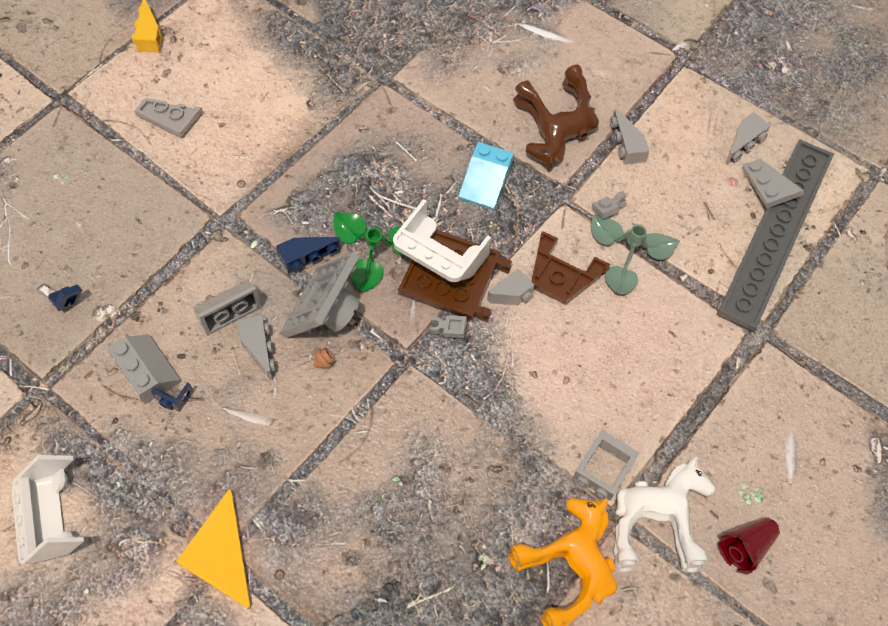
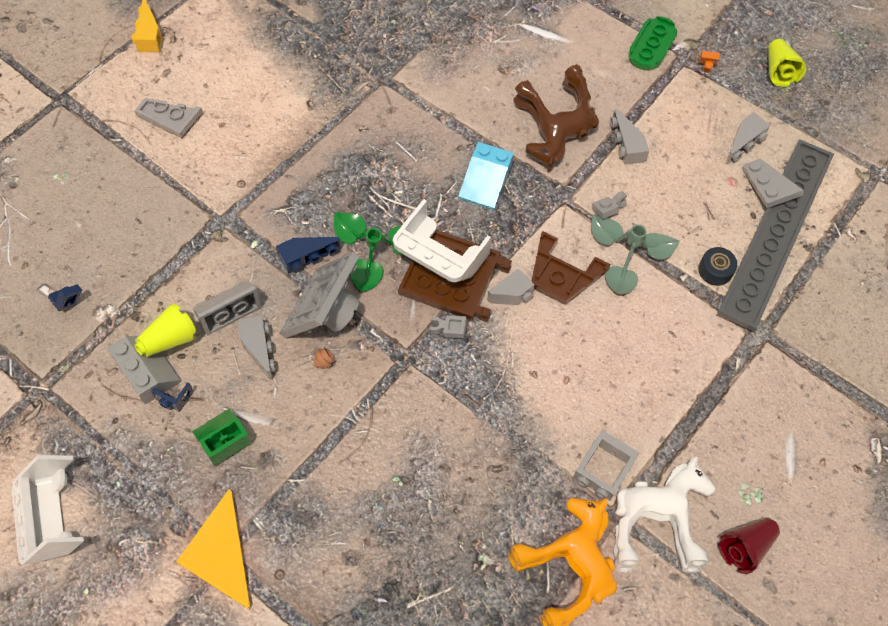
none -> neon yellow cone [134,304,196,357]
none -> green slope [192,409,252,466]
none -> green tile [628,16,678,71]
none -> orange tile [698,51,720,73]
none -> black wheel [698,247,737,286]
none -> neon yellow cone [768,39,807,87]

